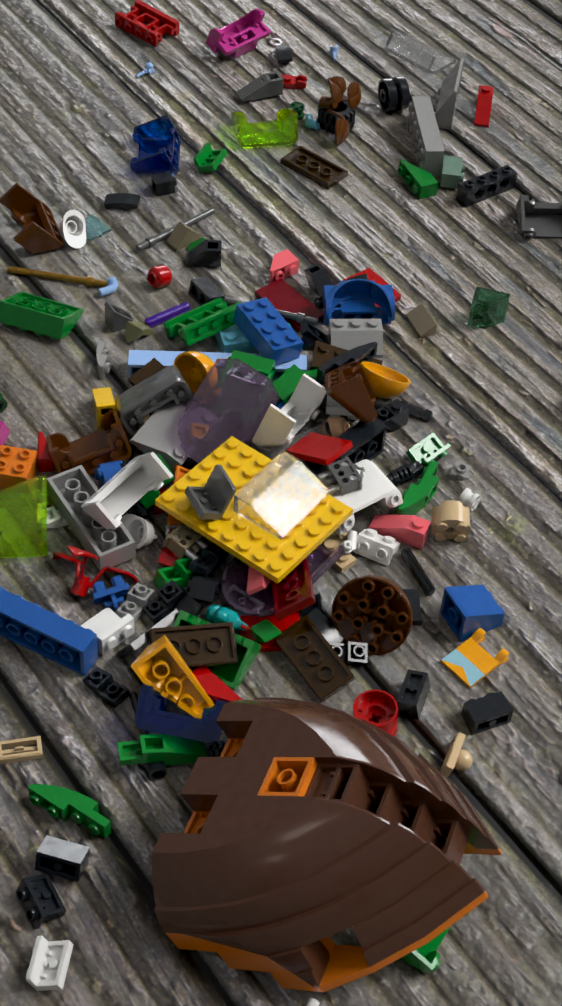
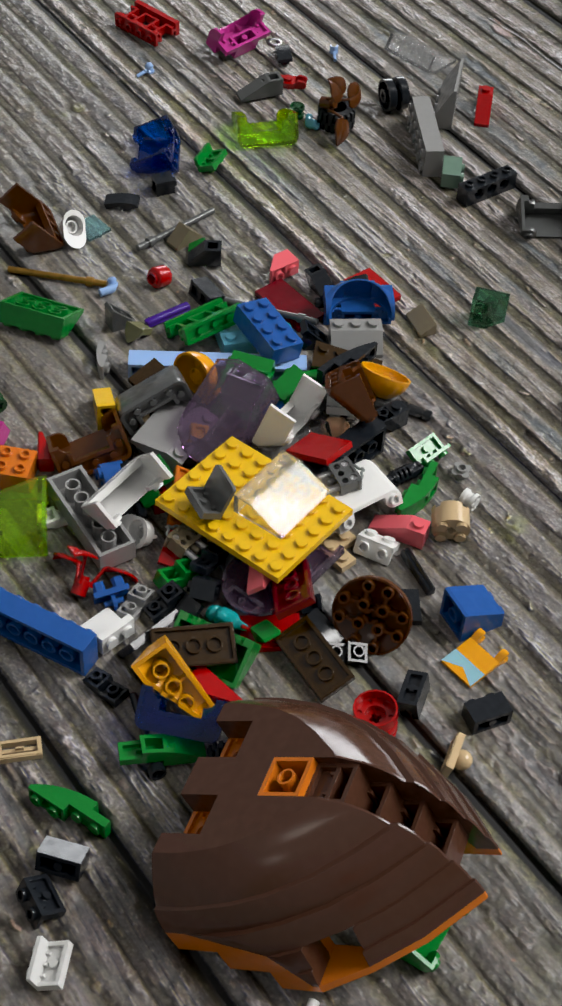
dark brown tile [280,146,348,190] -> none
white arm [340,530,357,554] -> none
green slope [398,159,438,199] -> none

